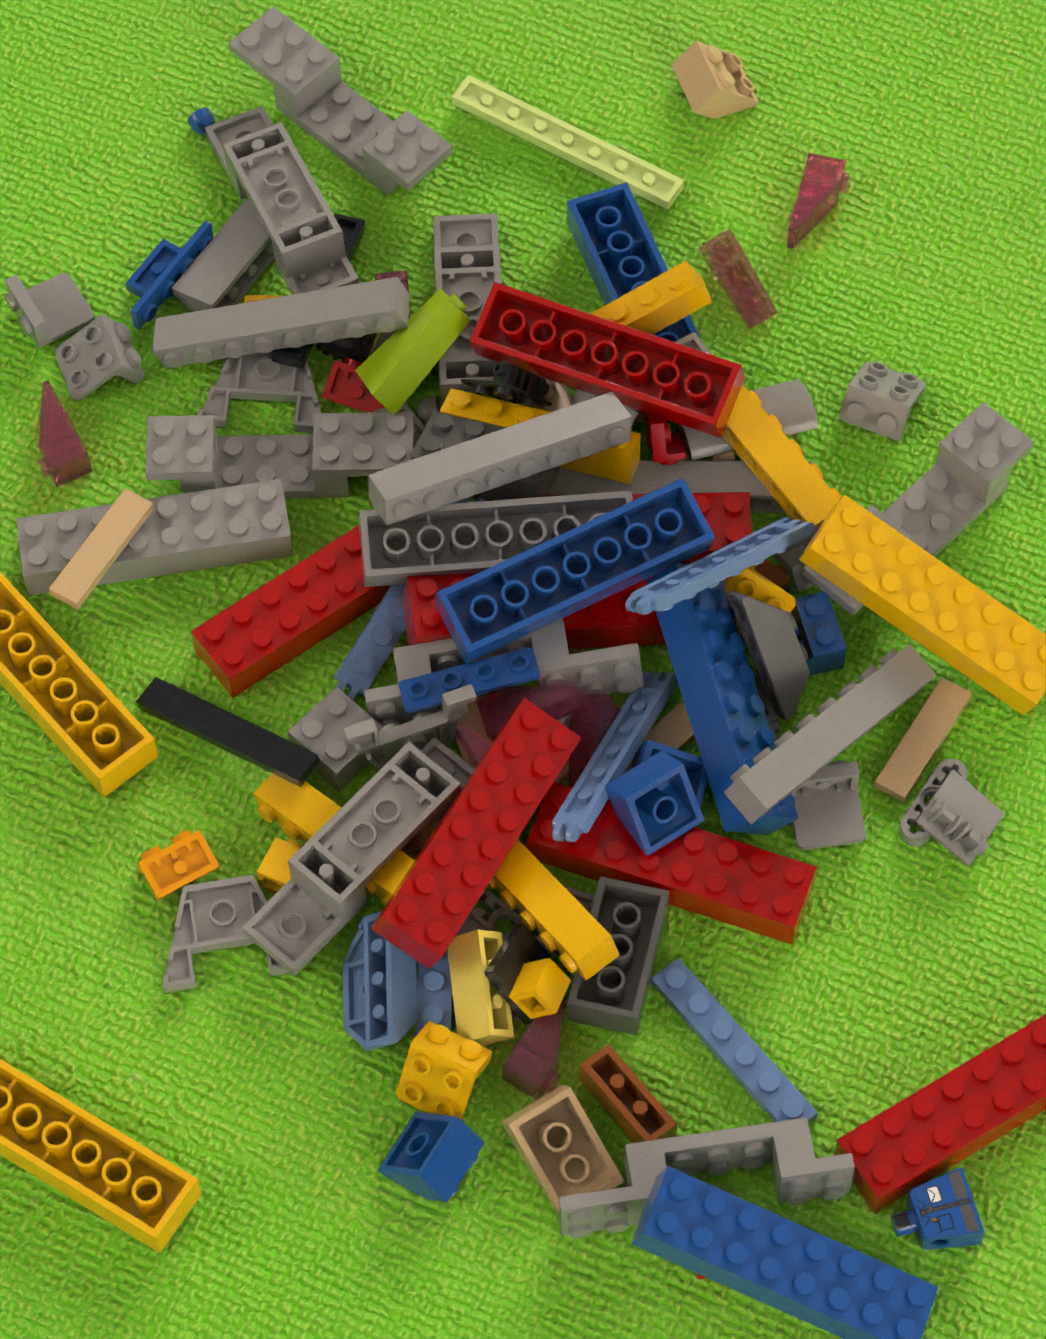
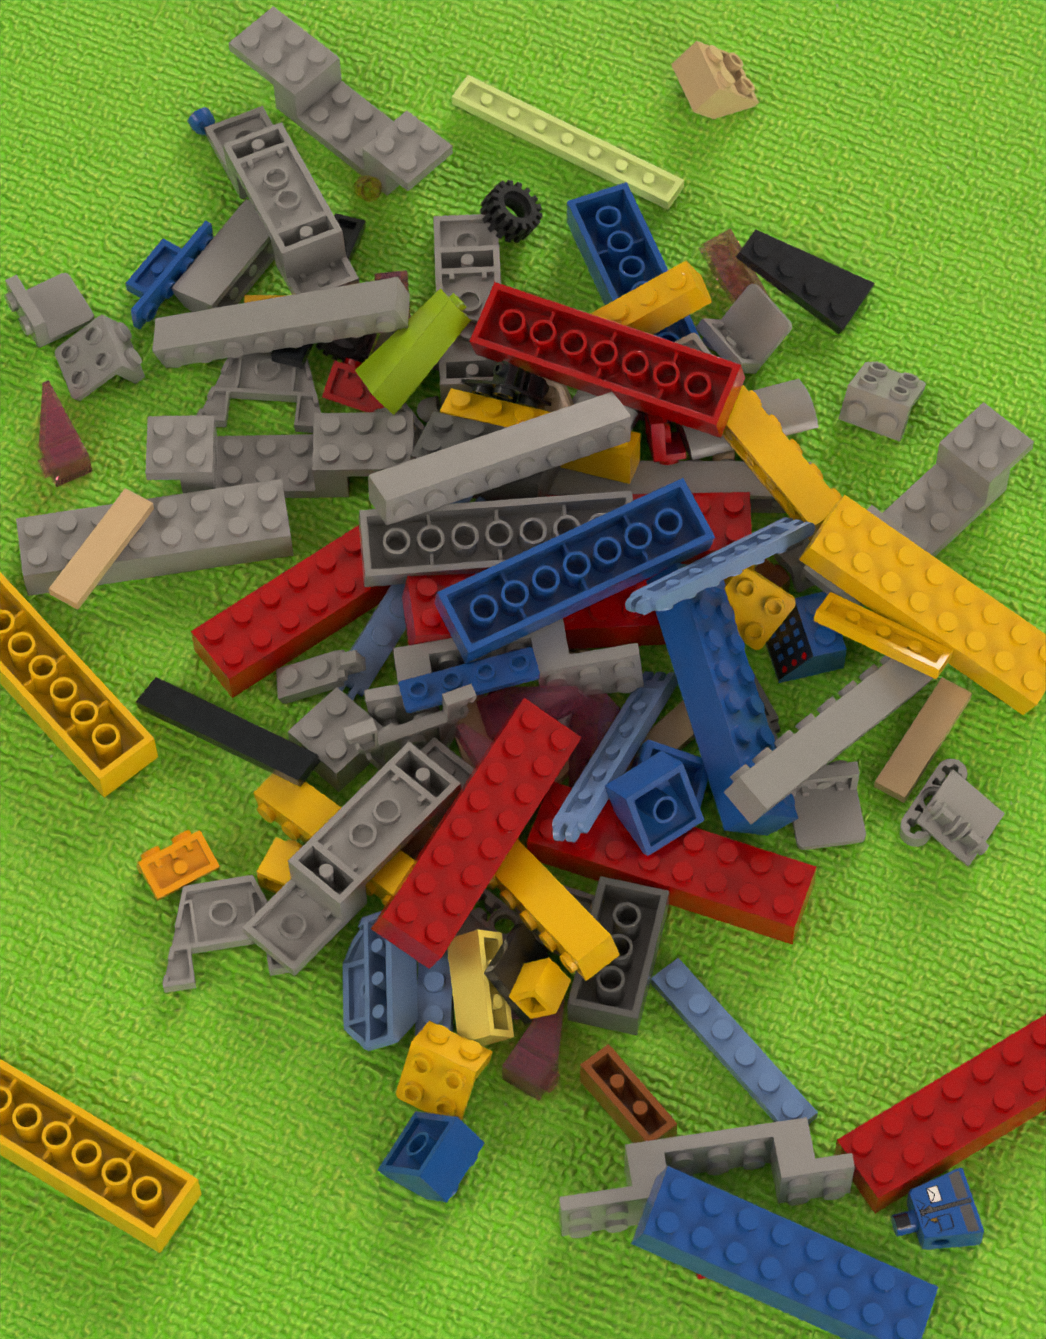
tan slope [501,1085,624,1214] -> none
dark grey wedge [727,590,810,721] -> none
clear pink slope [787,153,850,249] -> none
none -> light grey hinge [276,650,366,704]
none -> clear yellow hinge [354,175,382,202]
none -> black tyre [480,180,543,243]
none -> light grey bracket [695,284,792,374]
none -> black wing [736,229,875,334]
none -> yellow plate [813,592,953,679]

